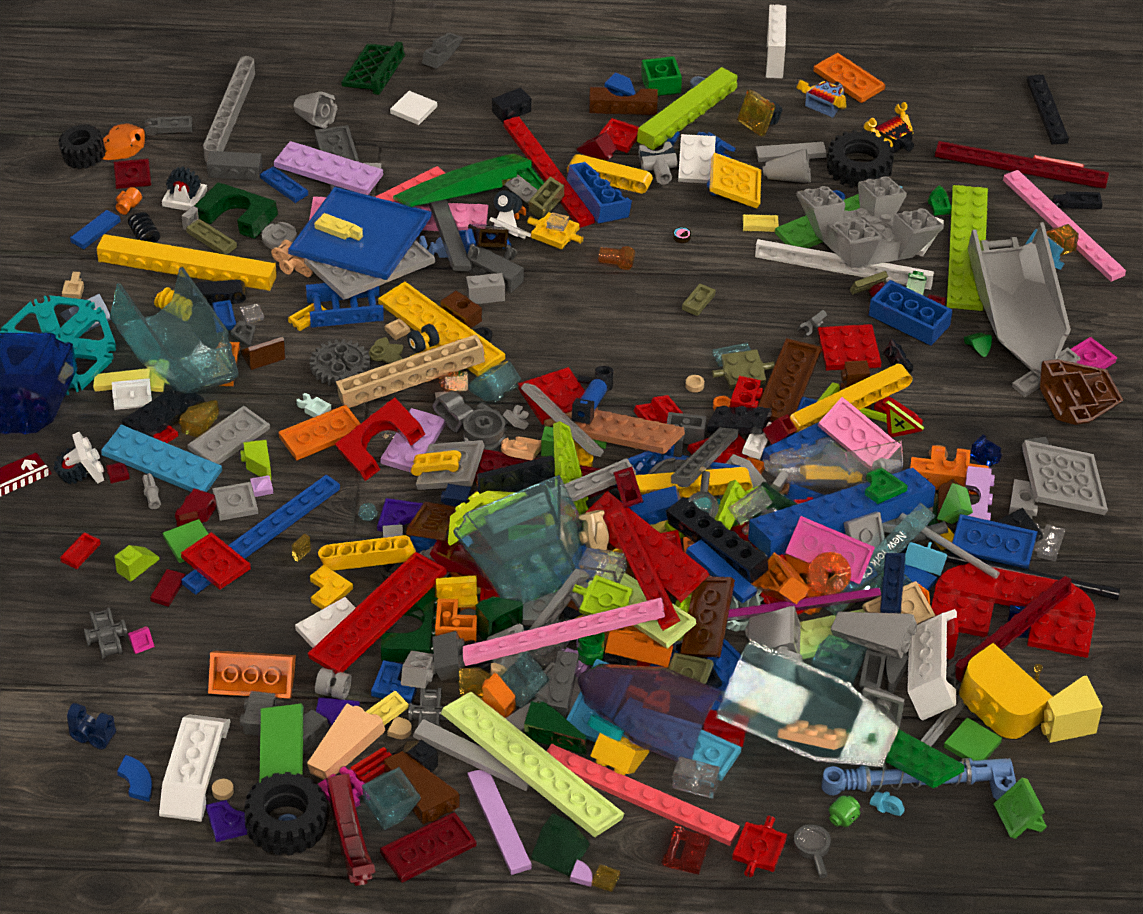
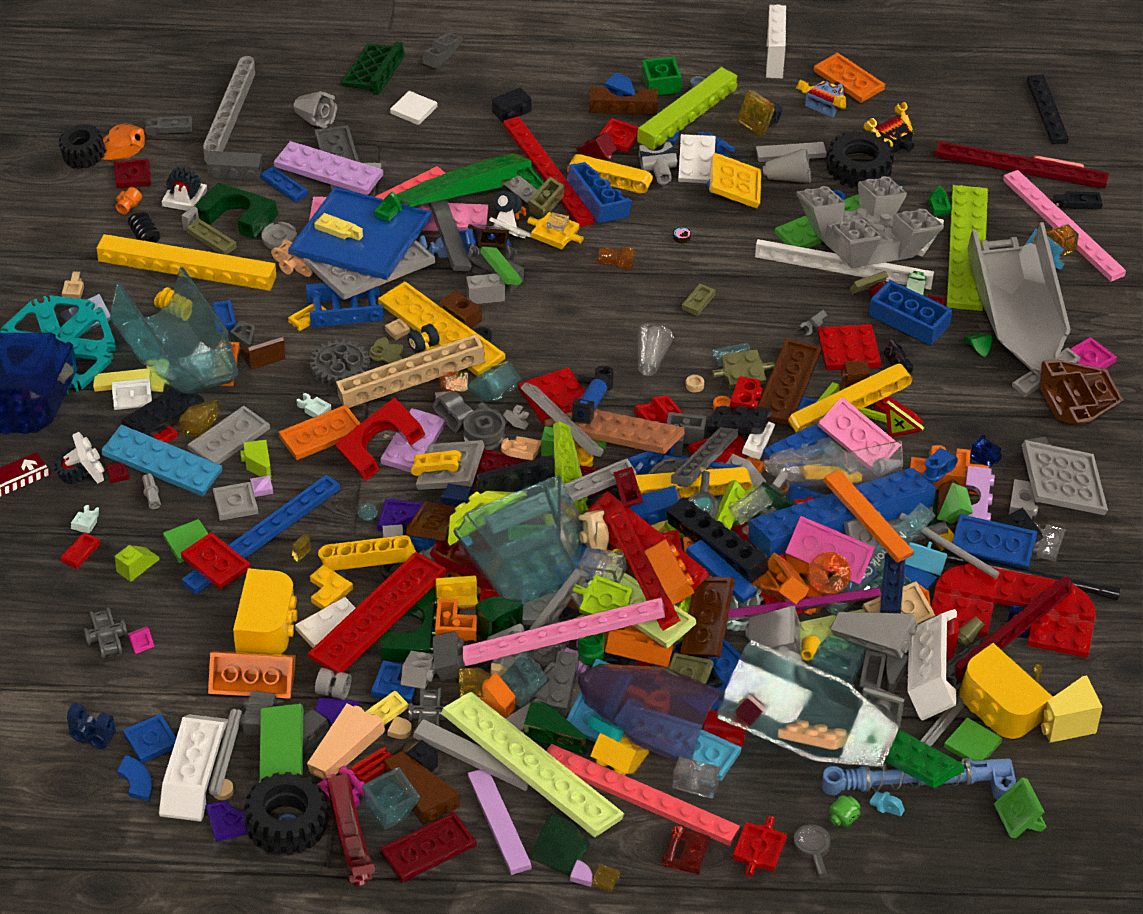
blue tile [70,210,121,249] -> none
dark red tile [150,569,186,607] -> none
dark red slope [175,488,216,527] -> none
black beam [192,280,246,306] -> none
clear tile [241,303,264,323] -> none
light yellow tile [743,215,779,232] -> none
dark red slope [762,414,798,444] -> none
green tile [865,467,908,504] -> none
none -> light aqua plate [71,505,99,533]
none -> blue plate [123,714,176,763]
none -> light grey axle [208,709,242,796]
none -> yellow brick [233,569,298,654]
none -> green tile [374,192,402,222]
none -> bright green tile [480,247,522,285]
none -> clear cone [637,323,673,376]
none -> orange brick [645,539,695,605]
none -> dark red slope [735,692,767,725]
none -> yellow cone [801,635,822,661]
none -> orange tile [823,470,914,563]
none -> blue piece [923,448,958,482]
none -> olive cone [957,617,984,647]

